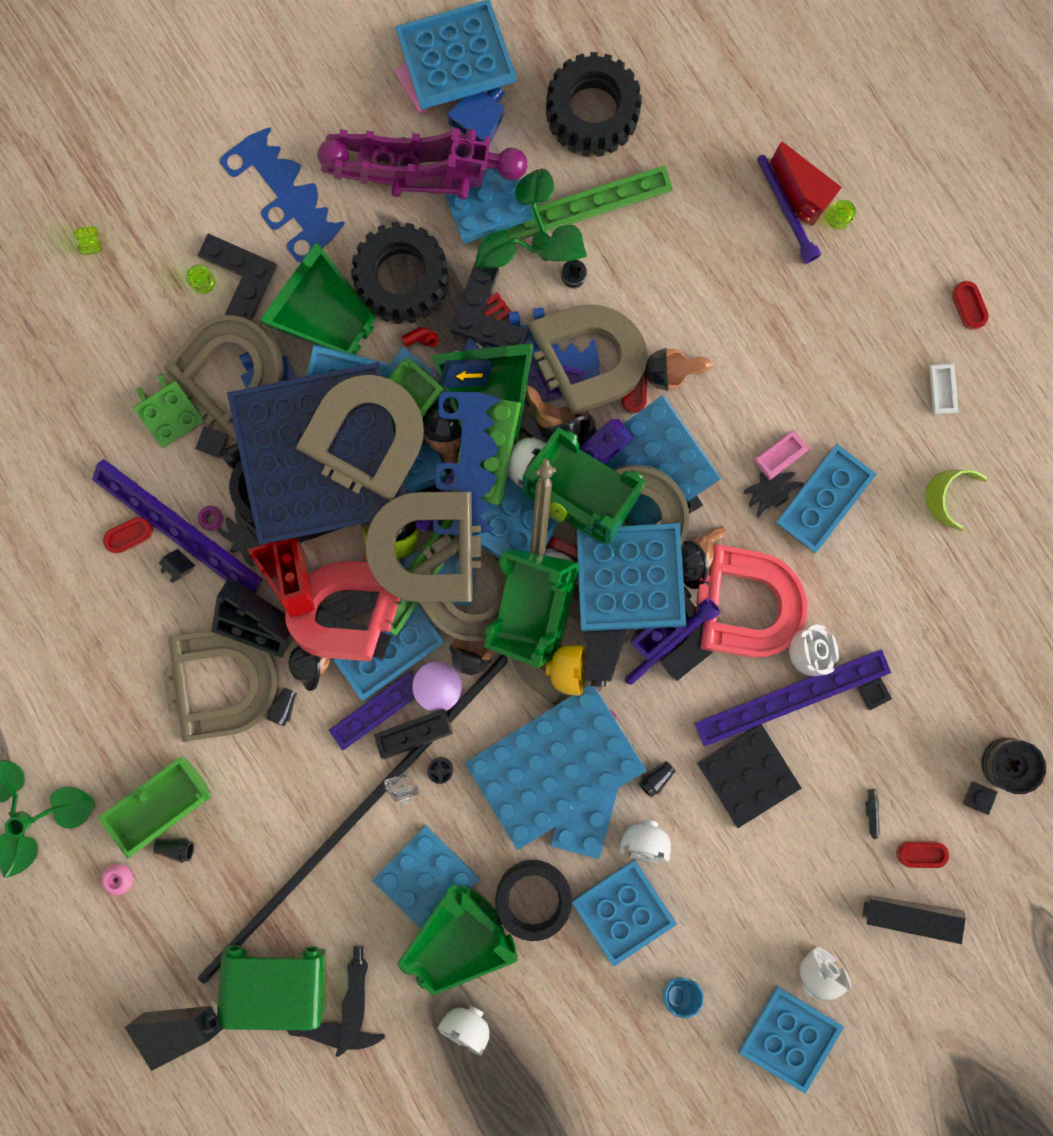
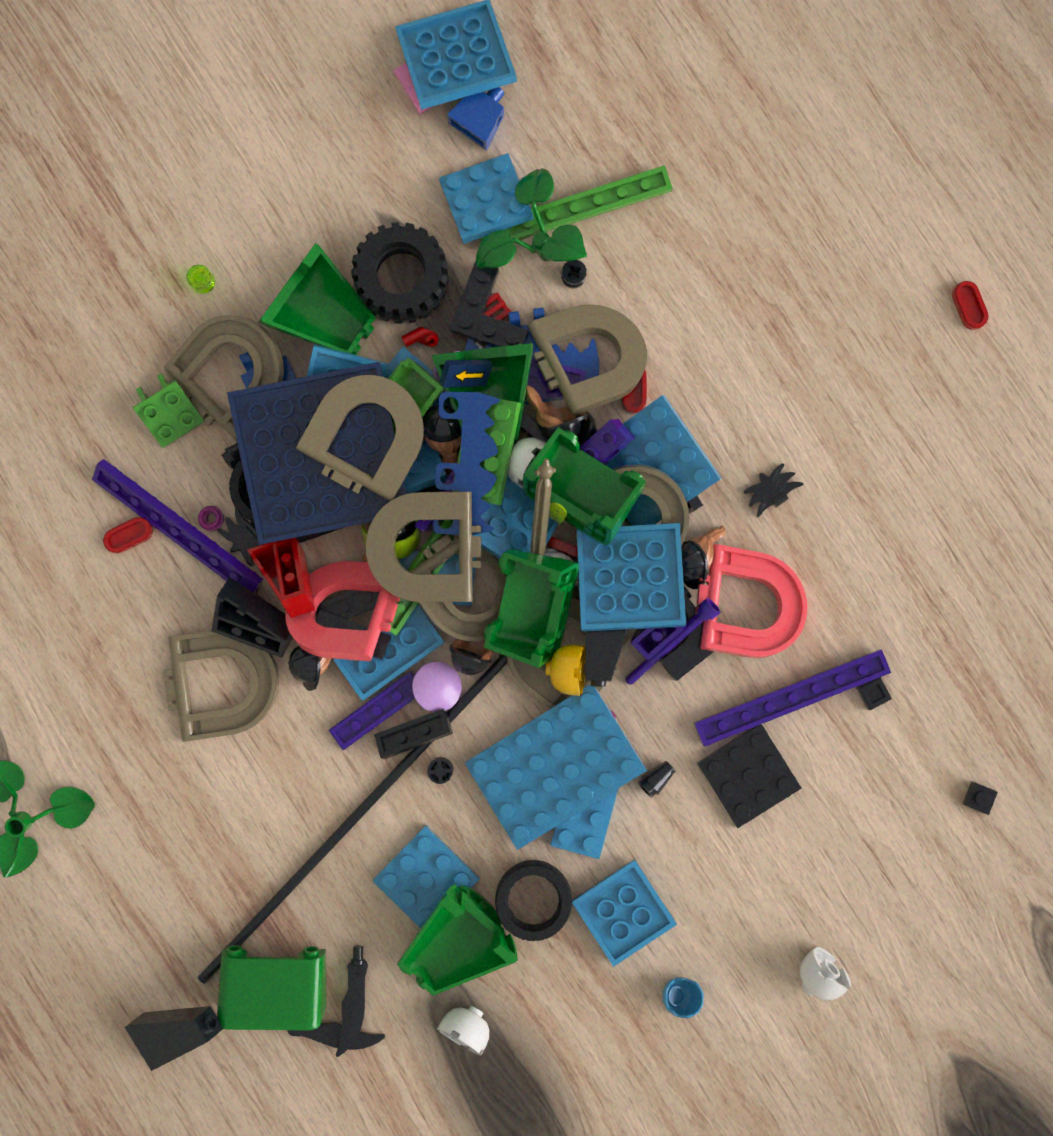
clear neon green wheel [73,226,103,255] -> none
bright green container [98,756,212,859] -> none
bright pink plate [101,864,133,896] -> none
black cone [153,838,194,863] -> none
black tile [159,549,196,583] -> none
black tile [195,426,229,458] -> none
black plate [198,233,277,320] -> none
blue piece [220,127,345,263] -> none
black cone [266,687,297,727] -> none
magenta piece [317,128,528,200] -> none
clear tile [384,773,418,807] -> none
black tyre [546,52,642,157] -> none
white cylinder [619,820,671,864] -> none
piece [646,348,713,391] -> none
dark azure plate [738,985,844,1094] -> none
bright pink tile [754,430,809,481] -> none
dark purple piece [757,155,822,264] -> none
red slope [770,141,842,226] -> none
dark azure plate [775,444,877,554] -> none
white cylinder [789,624,839,676] -> none
clear neon green wheel [827,200,856,230] -> none
black slope [862,895,966,944] -> none
piece [865,789,880,839] -> none
red tile [896,841,949,868] -> none
lime piece [925,470,988,531] -> none
white tile [929,363,959,415] -> none
black wheel [981,737,1047,794] -> none

